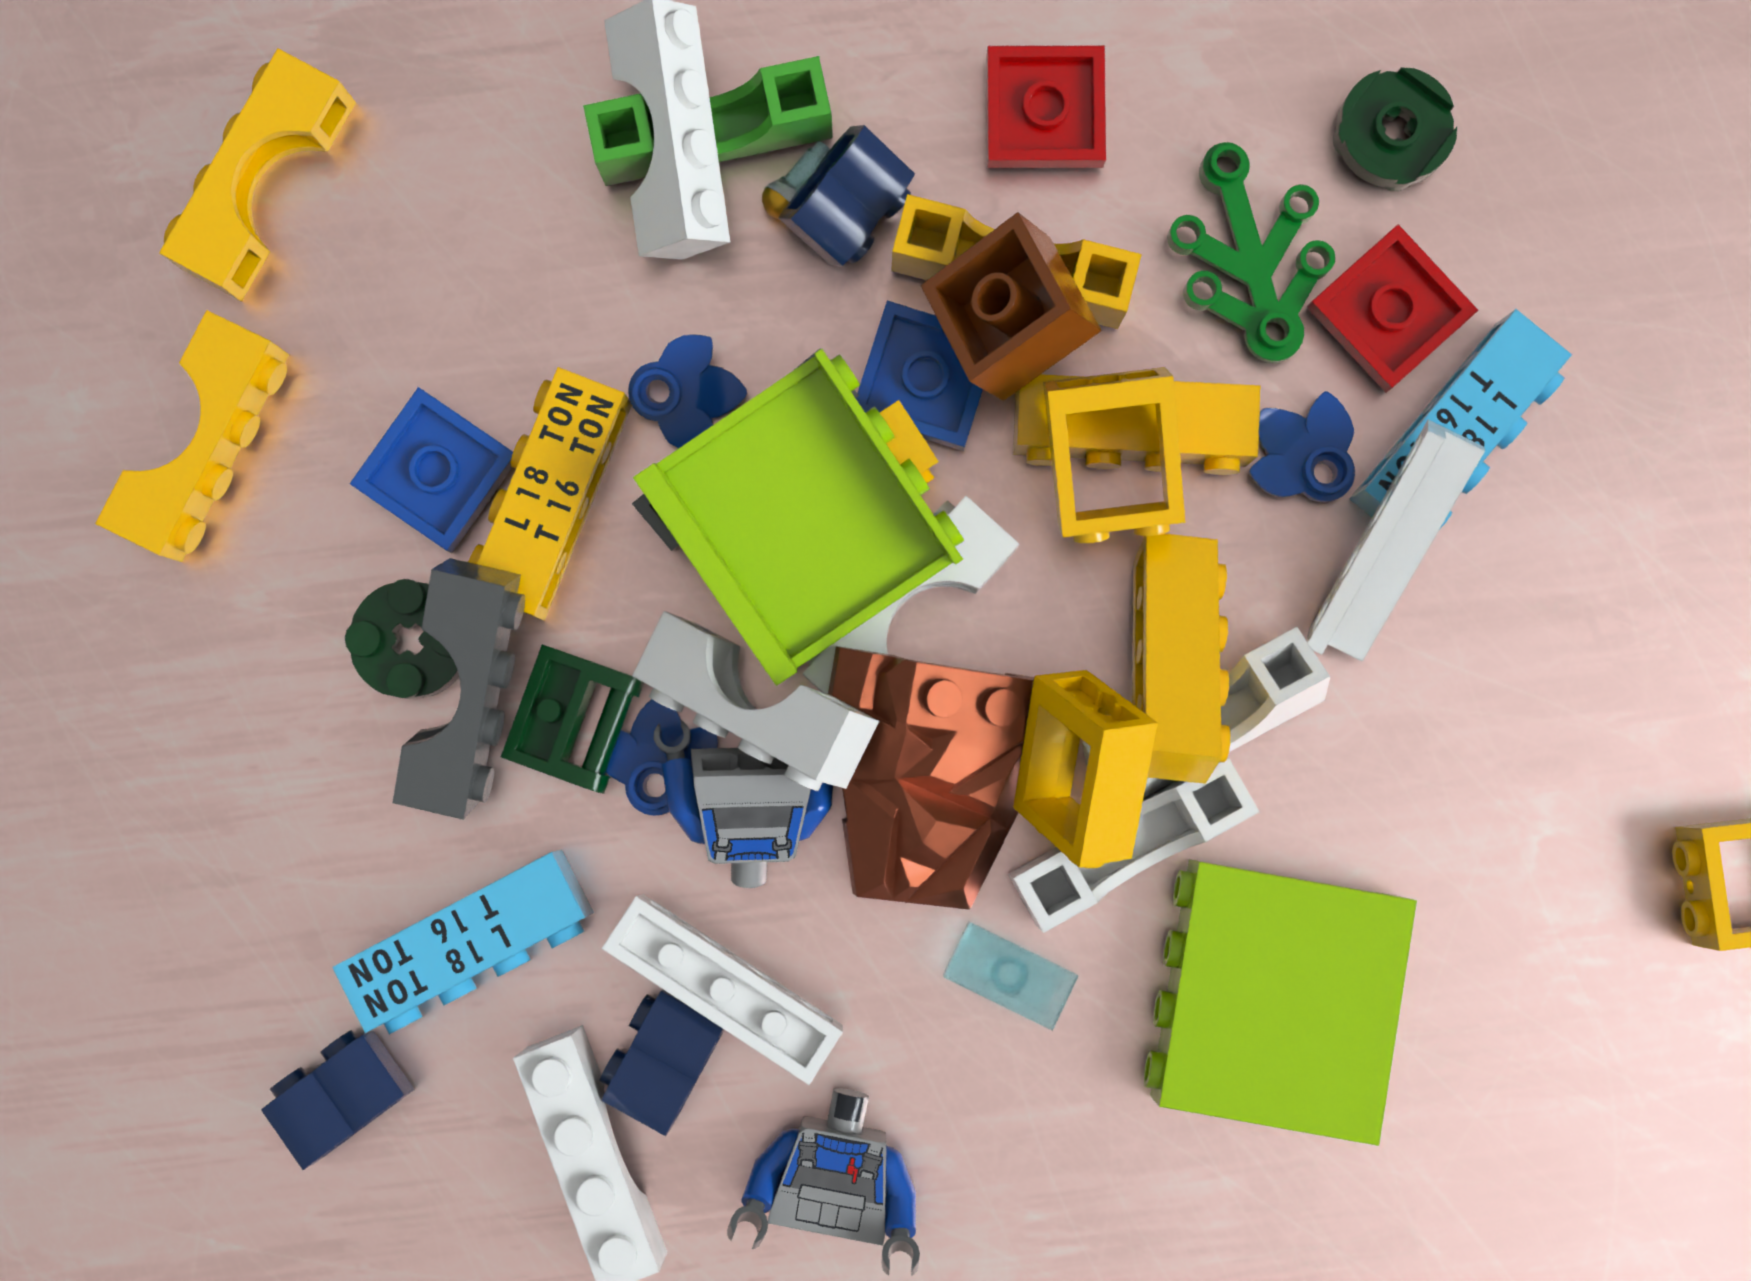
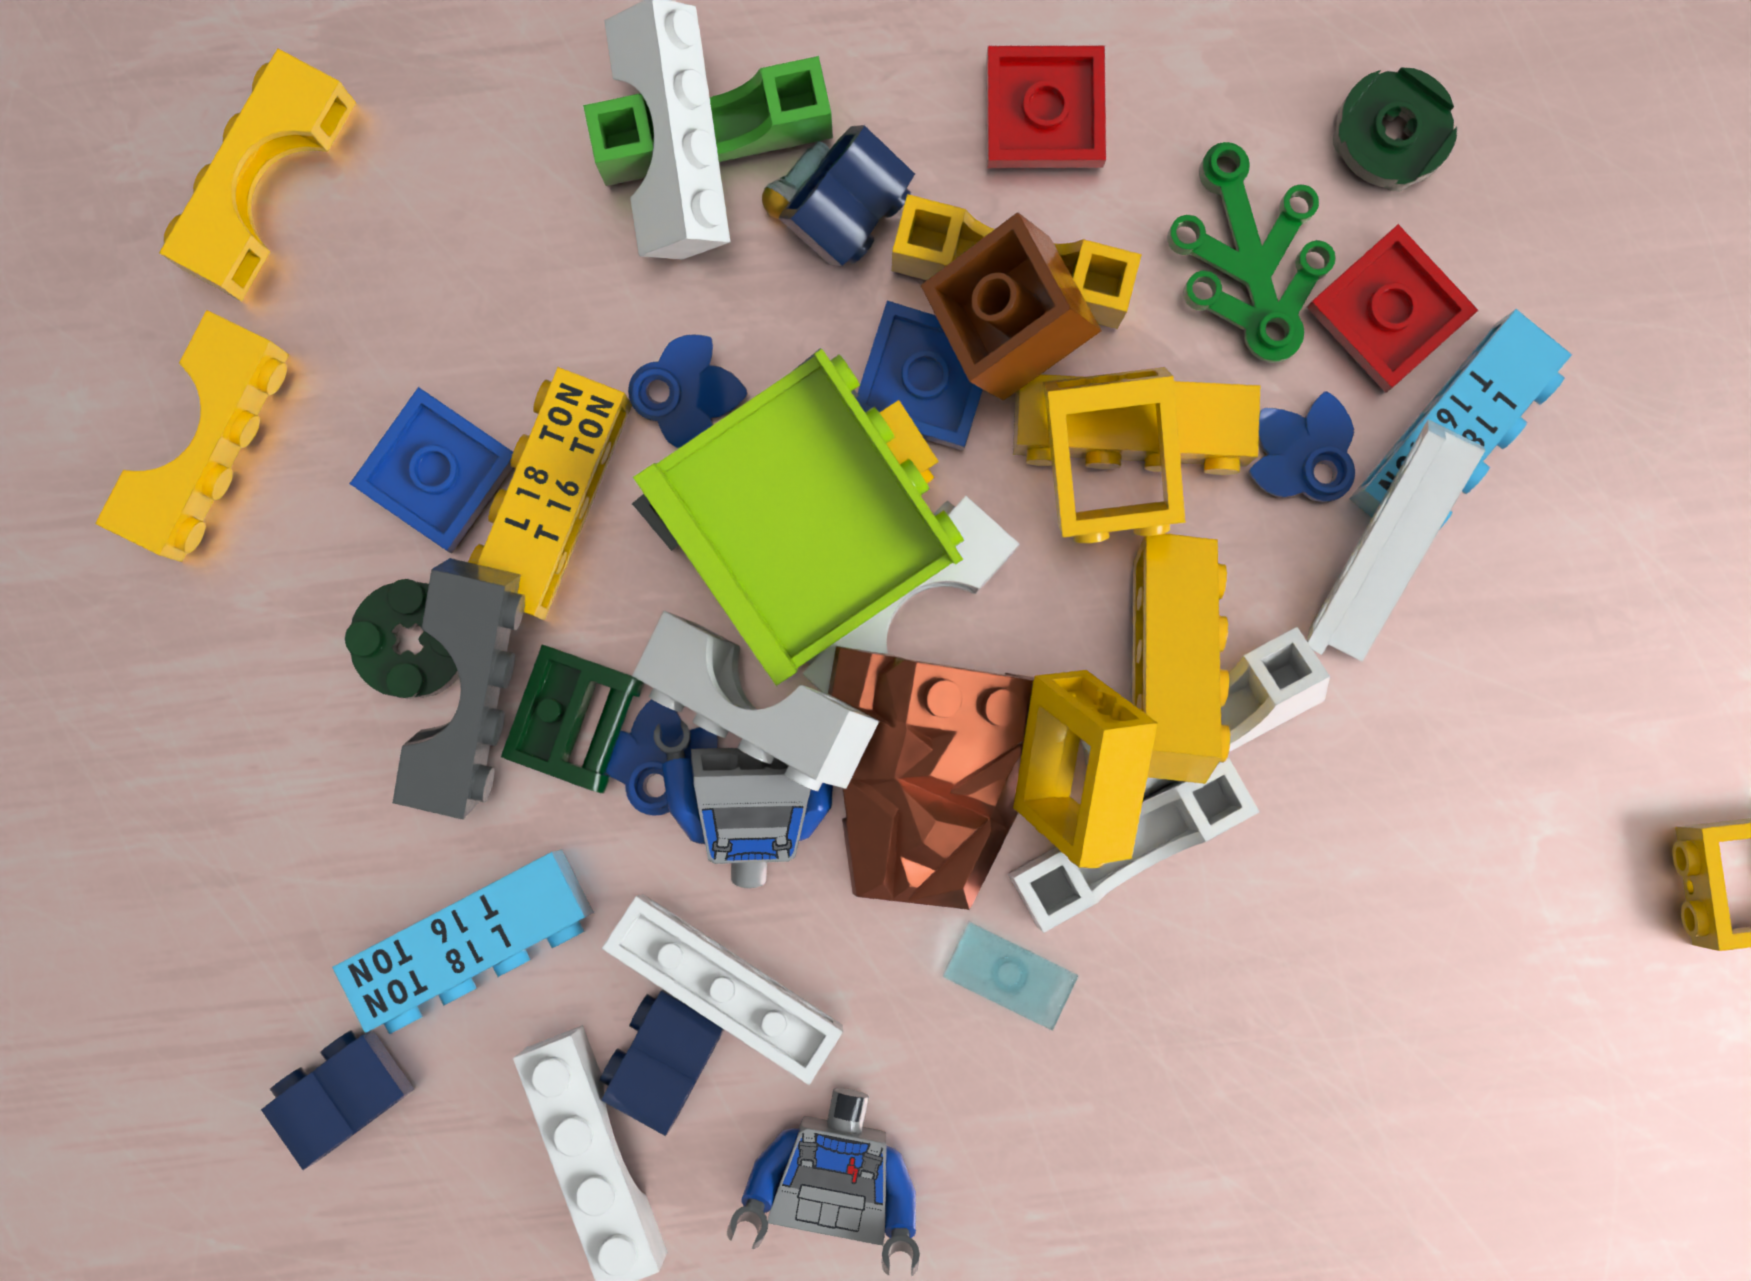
lime panel [1144,859,1417,1146] -> none

